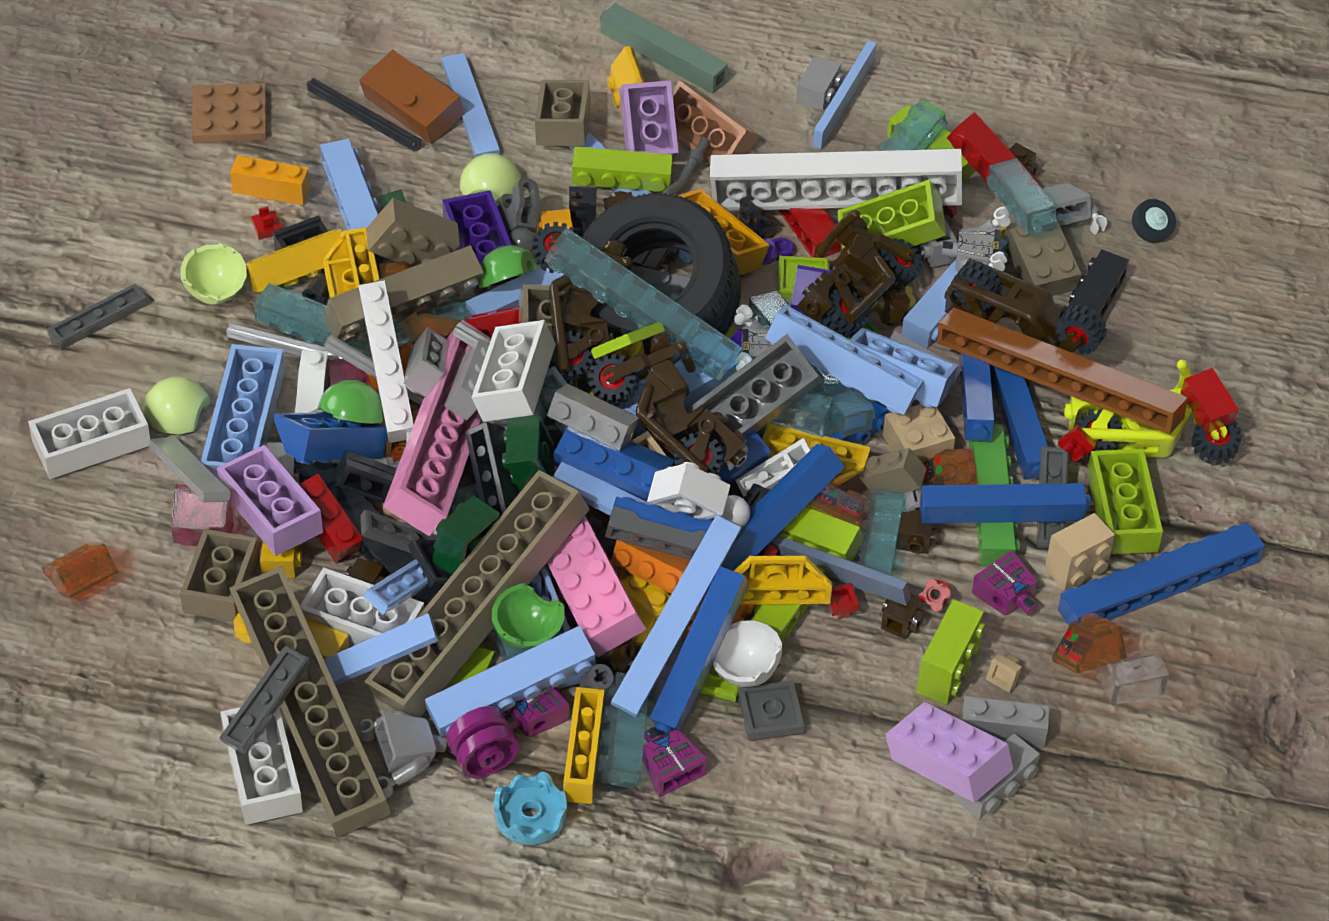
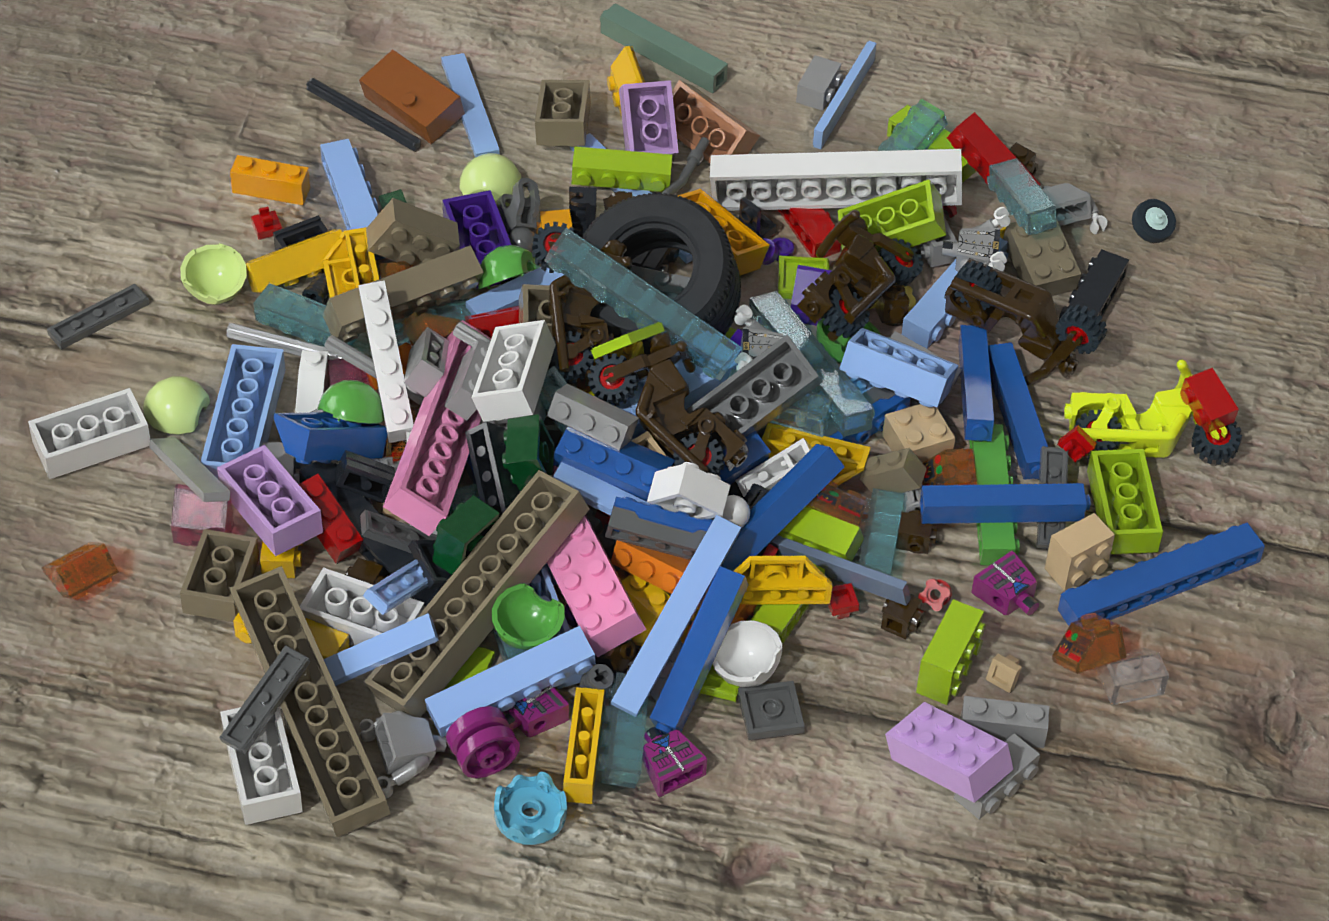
medium nougat plate [192,83,266,143] -> none
light blue brick [765,305,923,415] -> none
dark orange brick [937,308,1188,434] -> none

